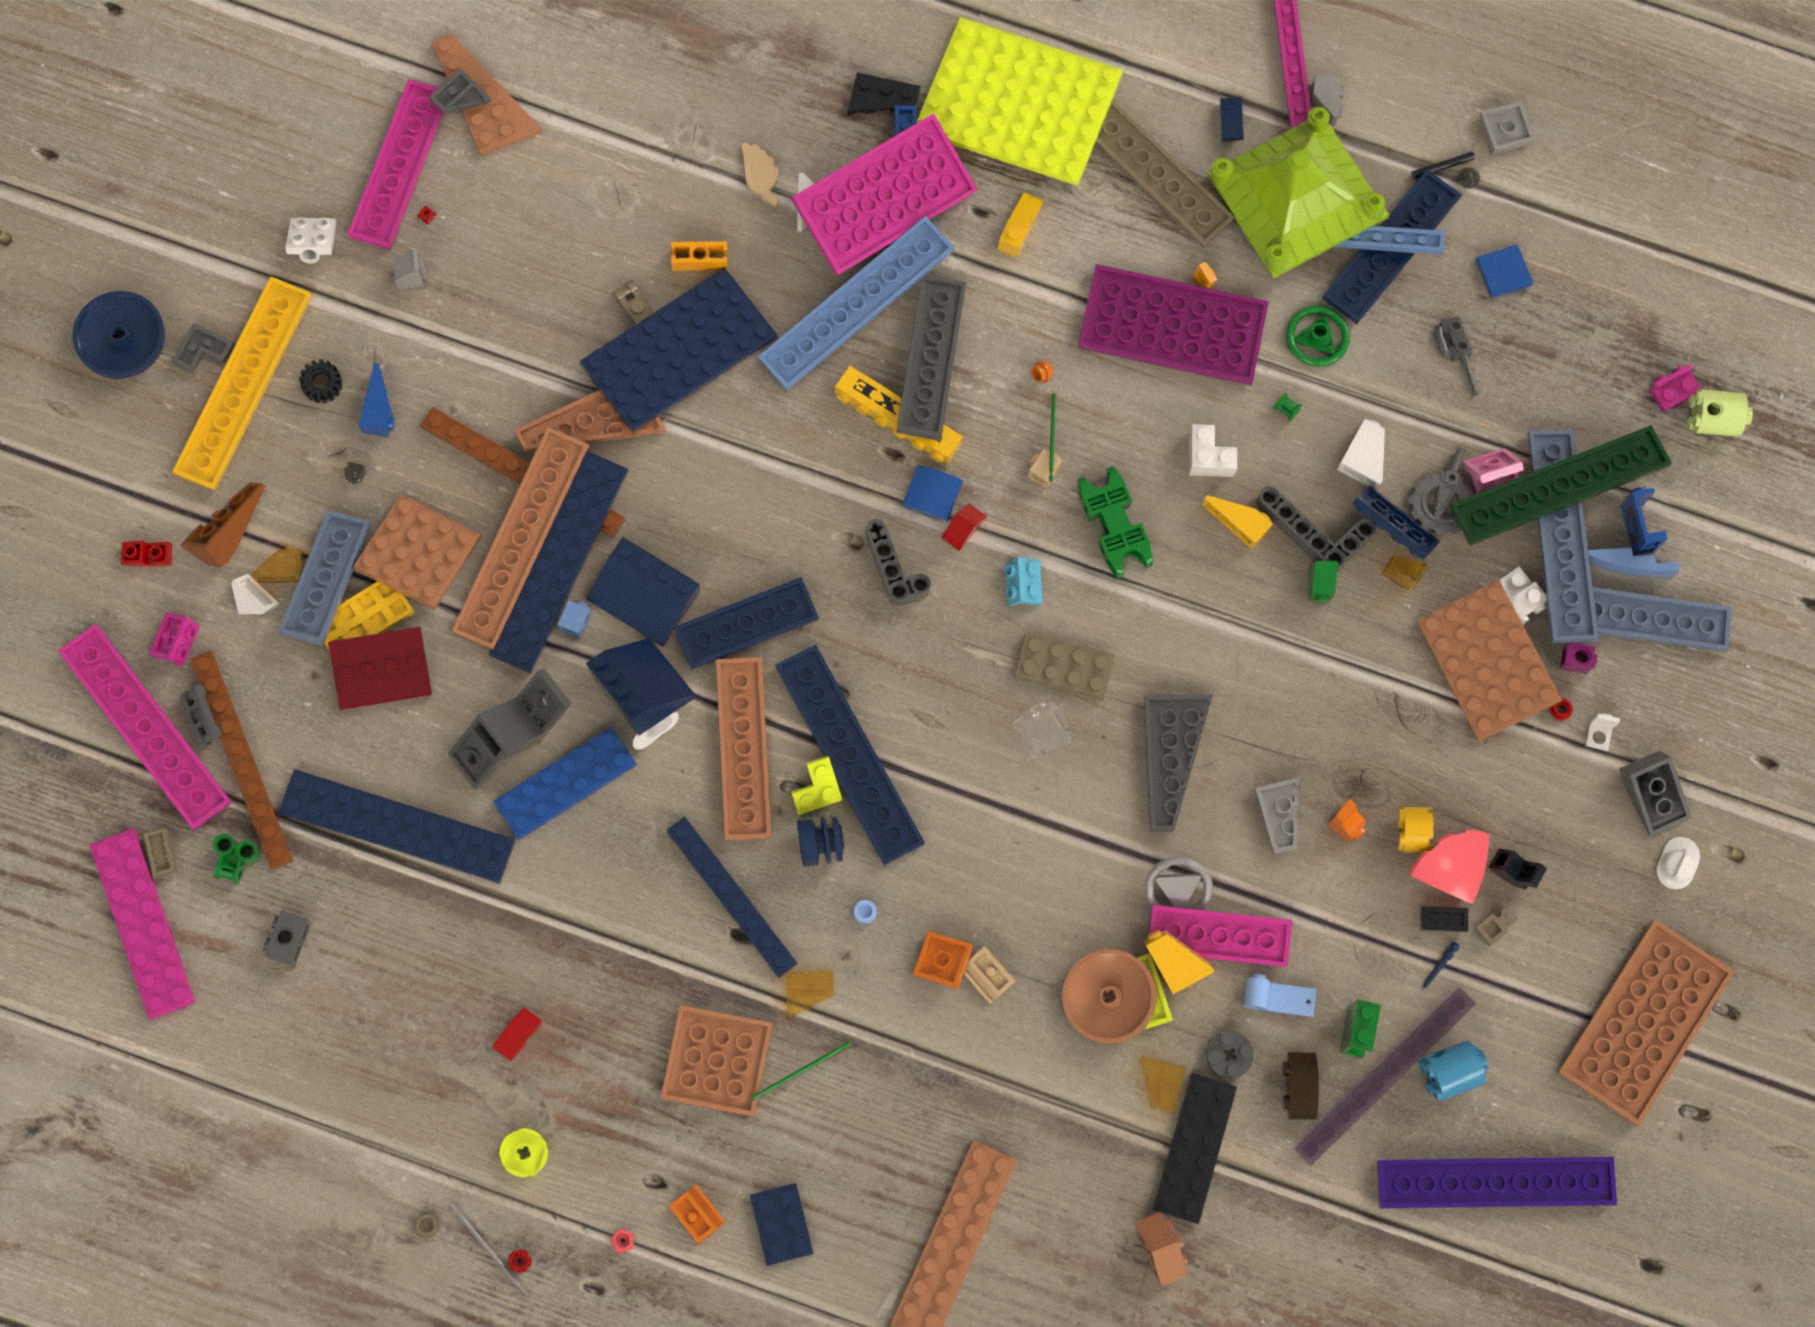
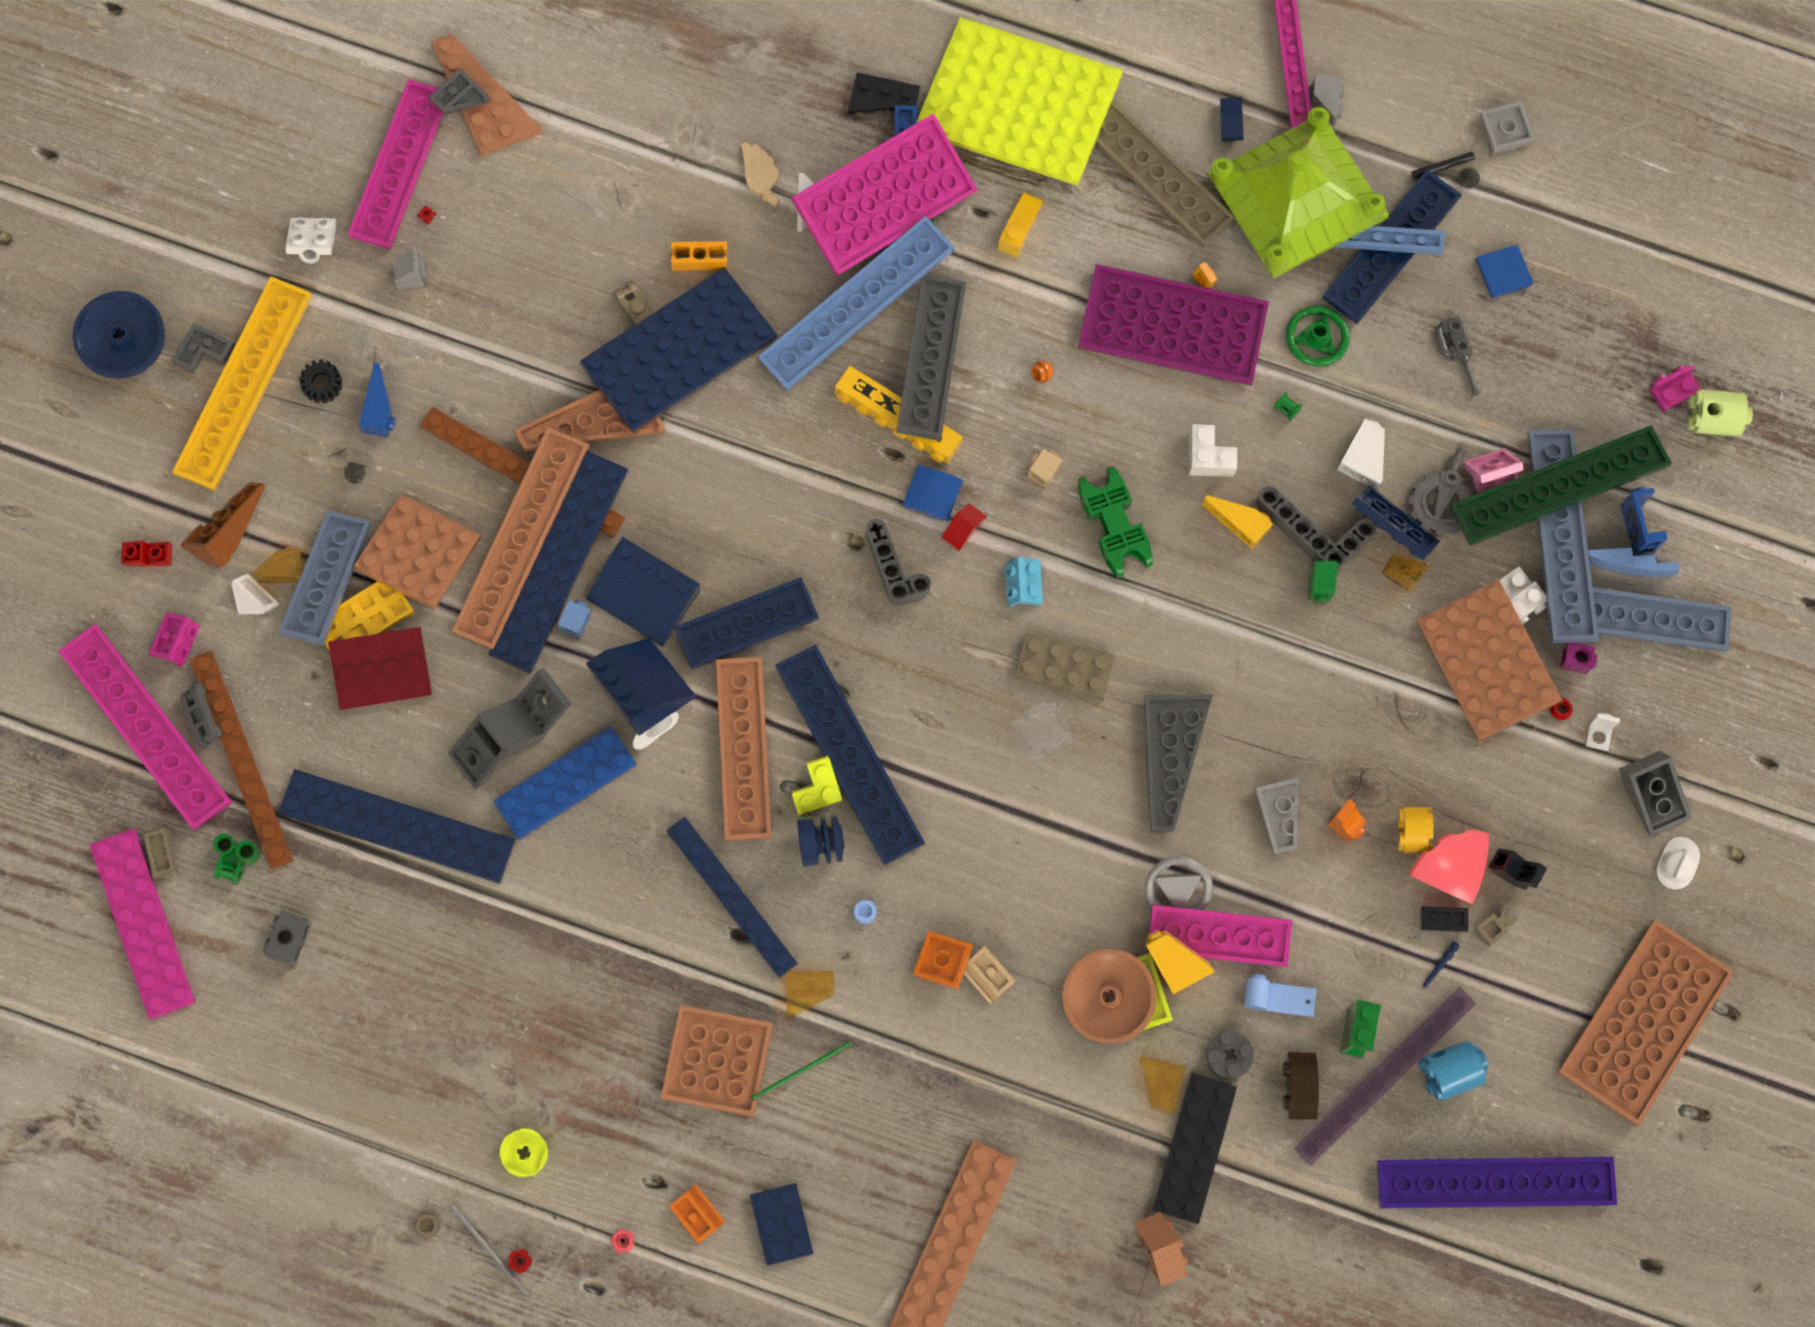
red slope [493,1007,542,1061] -> none
green piece [1049,393,1056,482] -> none

